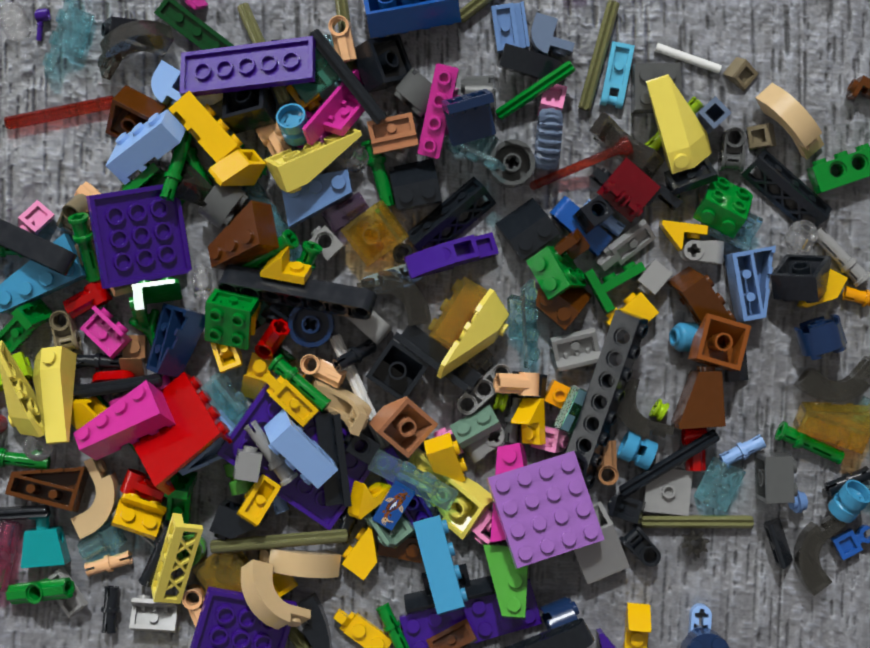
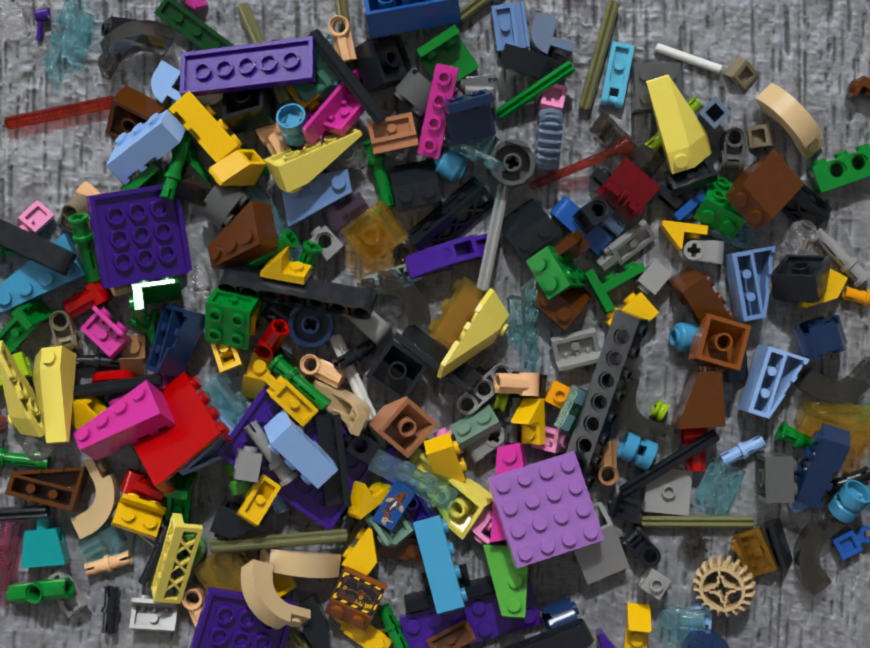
none -> slope [324,566,387,632]
none -> green bracket [416,25,479,83]
none -> dark azure head [434,148,469,182]
none -> light grey axle [477,184,510,292]
none -> light grey brick [636,566,672,600]
none -> clear light blue piece [658,604,707,631]
none -> blue plate [670,189,706,222]
none -> tan gear [693,554,756,617]
none -> reddish brown slope [725,149,804,231]
none -> pearl gold bracket [731,526,779,581]
none -> light blue wedge [738,344,810,419]
none -> dark blue wedge [794,423,851,510]

